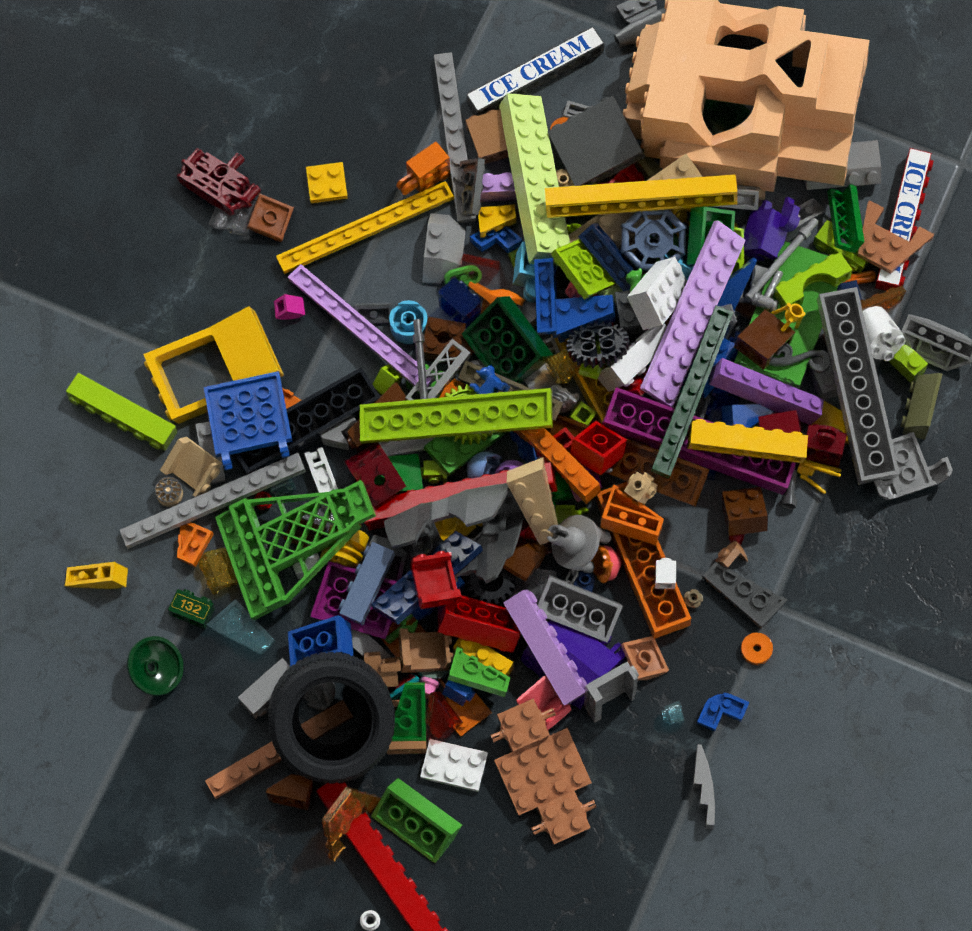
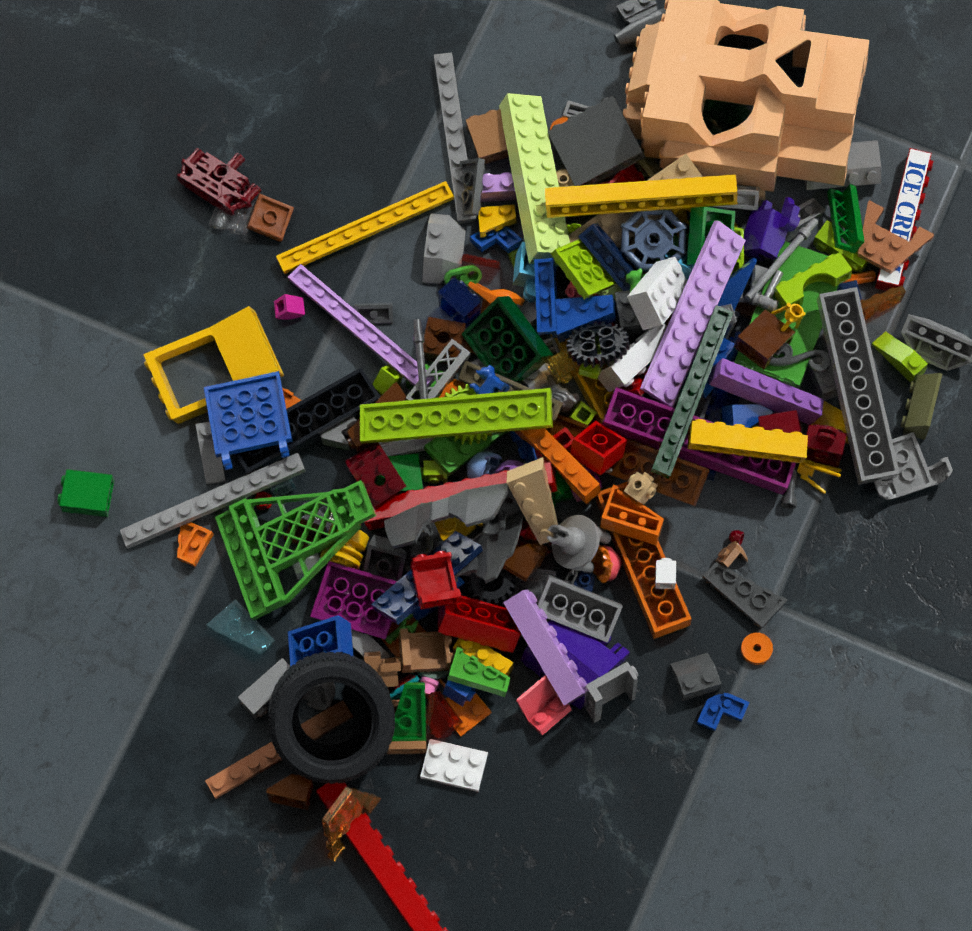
yellow slope [65,562,128,589] -> none
lime brick [66,373,178,451] -> none
dark green dish [127,636,184,696] -> none
tan wheel [155,477,183,507] -> none
tan panel [160,437,222,497] -> none
dark green brick [168,589,215,630] -> none
clear yellow bracket [199,547,238,594] -> none
white plate [304,447,338,493] -> none
yellow plate [306,162,348,203] -> none
sand blue brick [338,542,395,626] -> none
white plate [360,910,380,931] -> none
bright green slope [371,778,462,863] -> none
medium azure brick [389,300,428,344] -> none
orange brick [396,142,450,195] -> none
brick [466,27,604,116] -> none
nougat piece [490,698,597,844] -> none
lime plate [555,505,589,525] -> none
nougat slope [621,636,669,680] -> none
clear light blue hat [661,700,685,724] -> none
dark tan plate [684,589,703,608] -> none
light grey slope [693,744,715,830] -> none
reddish brown brick [722,487,768,536] -> none
white cylinder [863,306,906,361] -> none
none -> green brick [57,469,115,517]
none -> dark grey slope [670,653,721,701]

